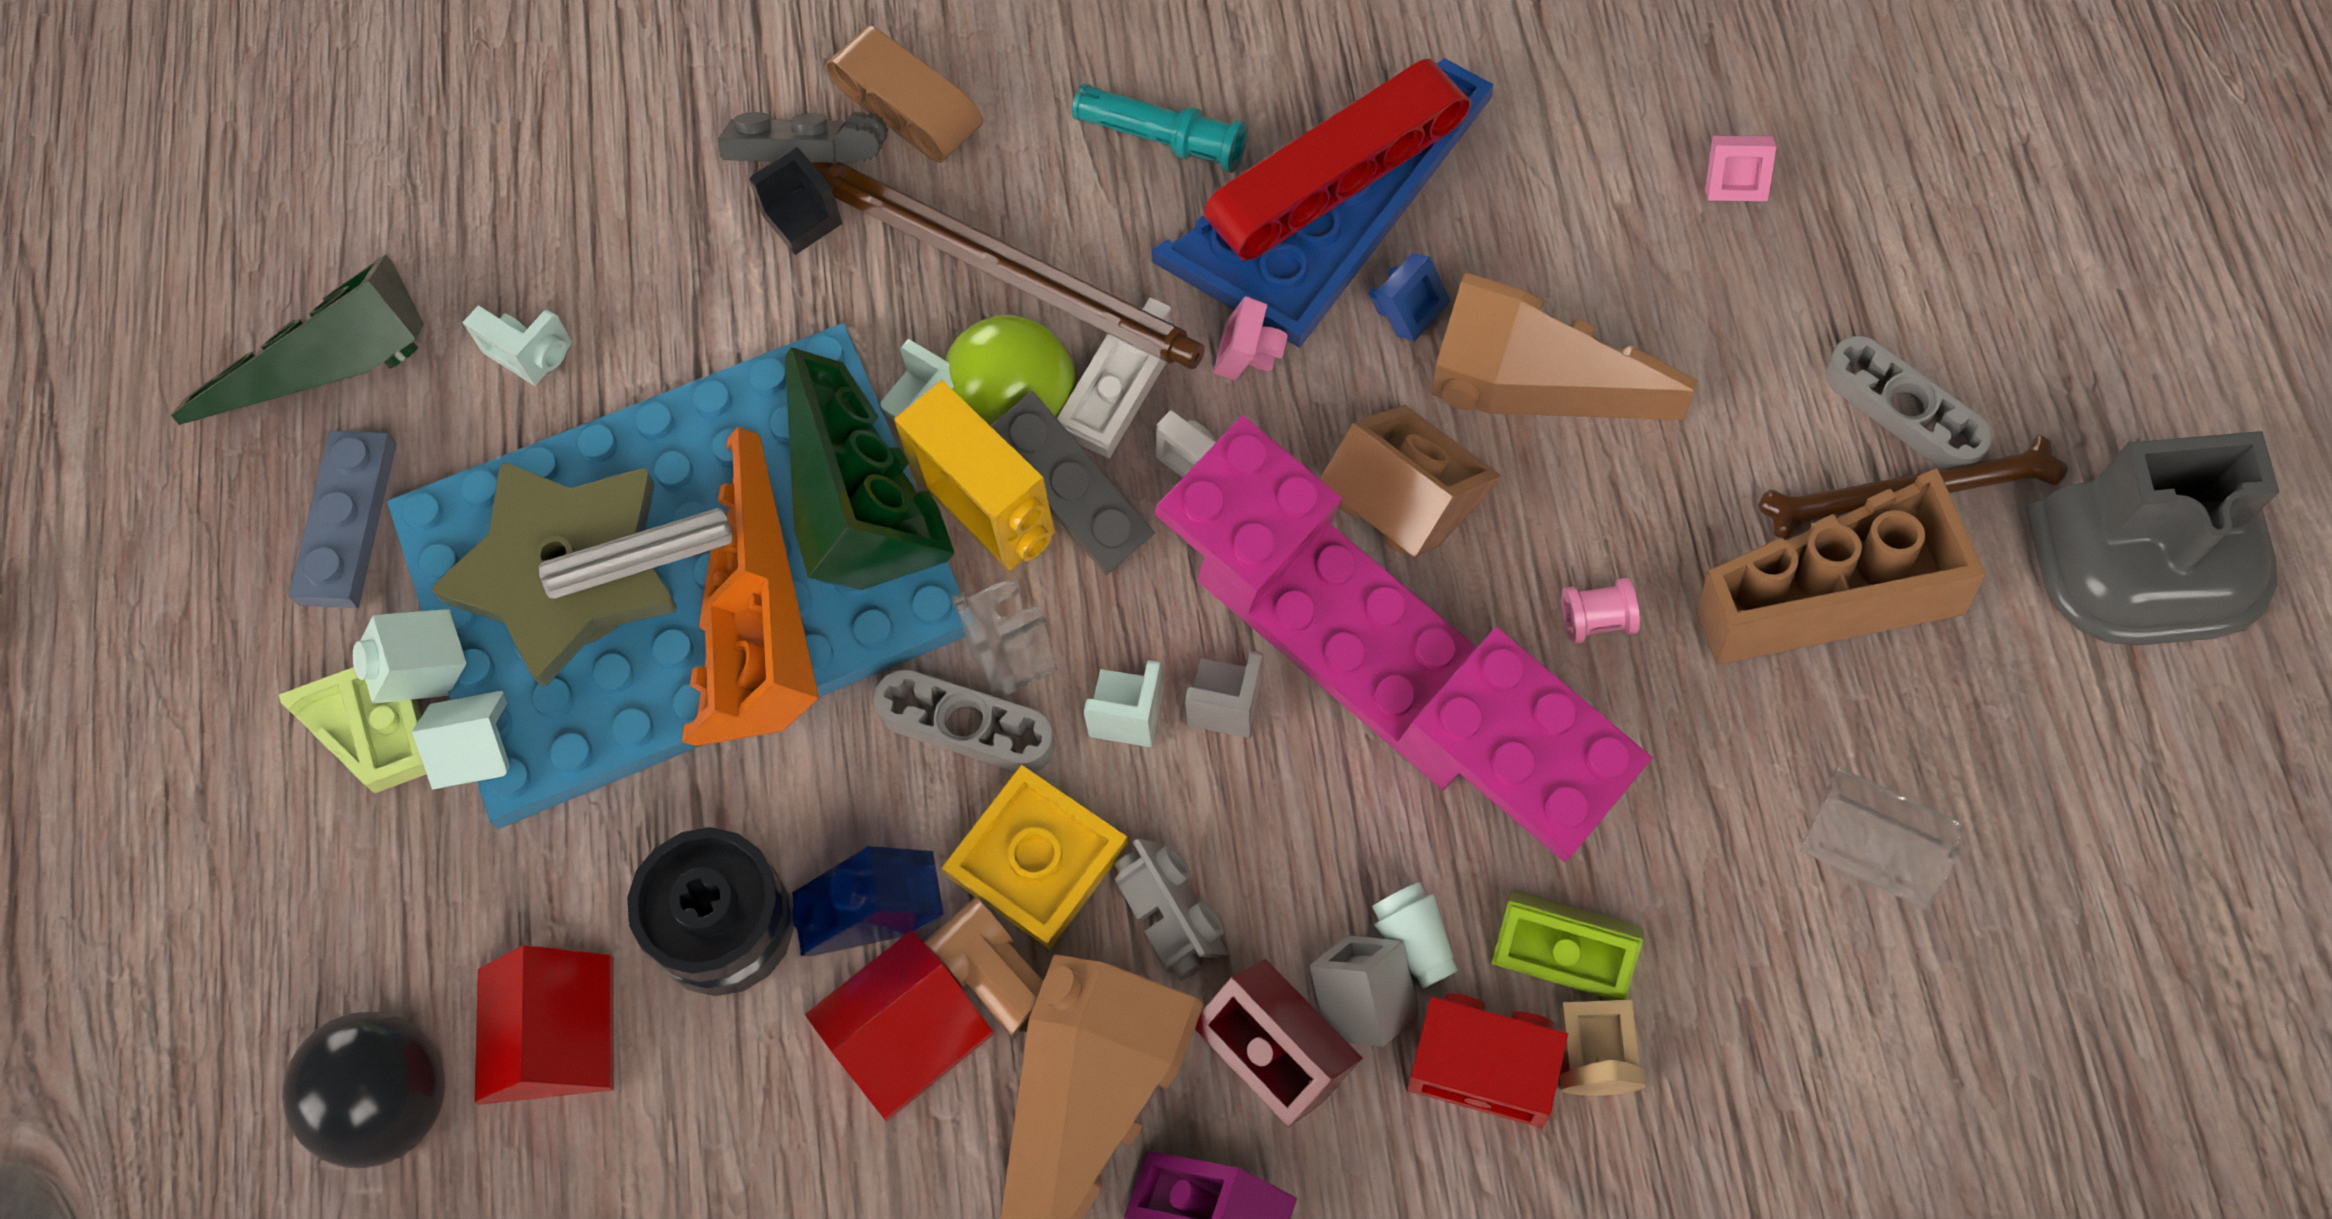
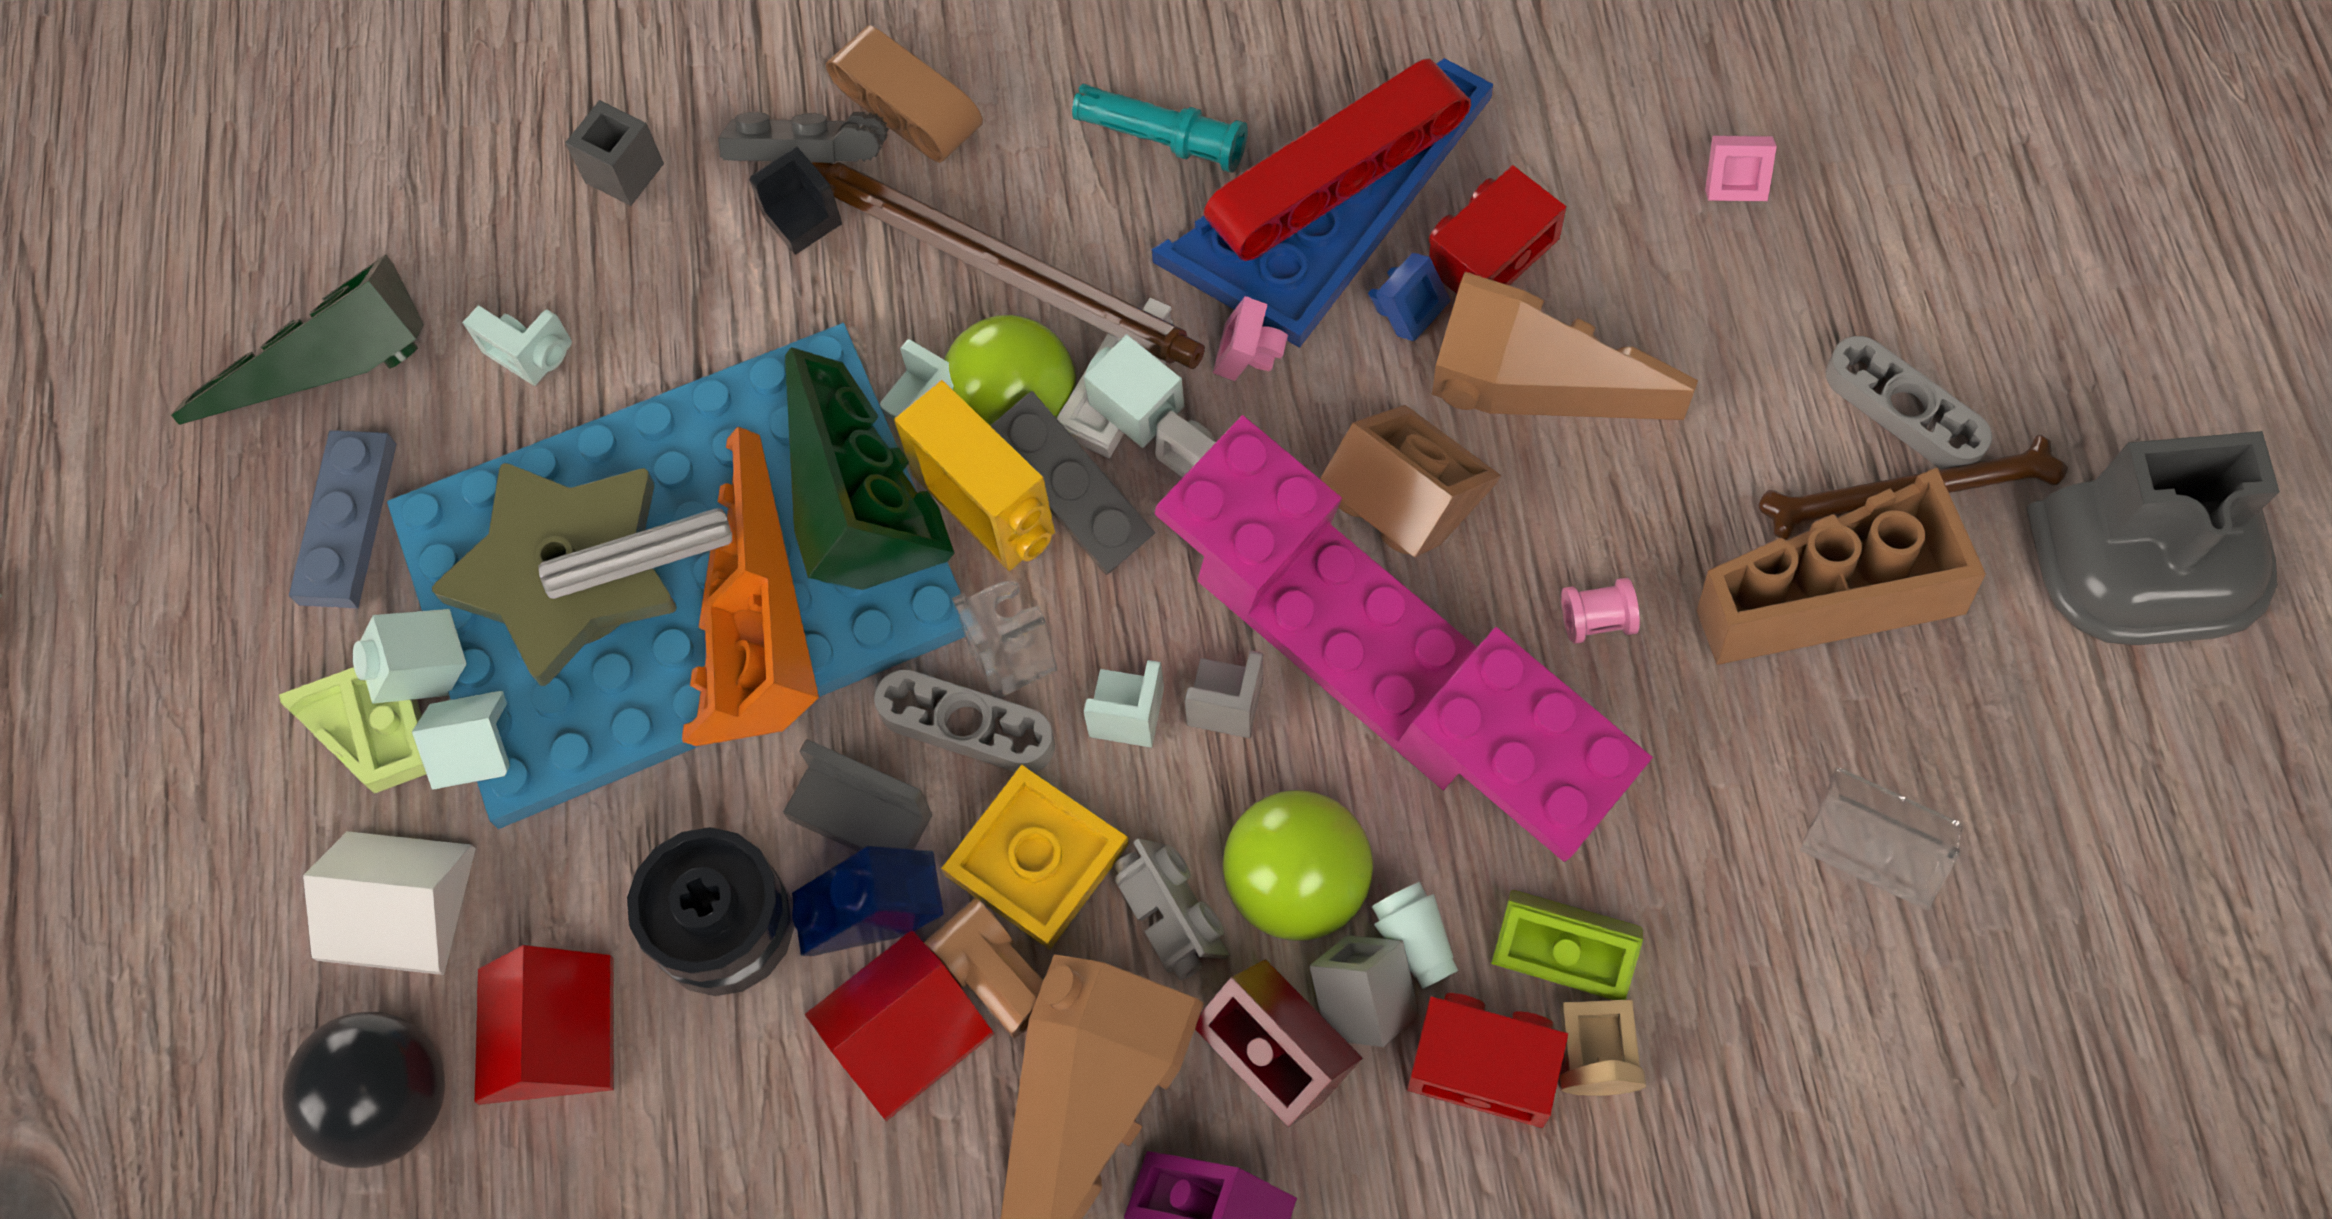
none -> white slope [303,831,476,975]
none -> dark grey brick [565,100,664,206]
none -> dark grey panel [783,739,932,872]
none -> light aqua brick [1084,334,1185,448]
none -> lime piece [1223,790,1373,941]
none -> red brick [1428,165,1567,294]

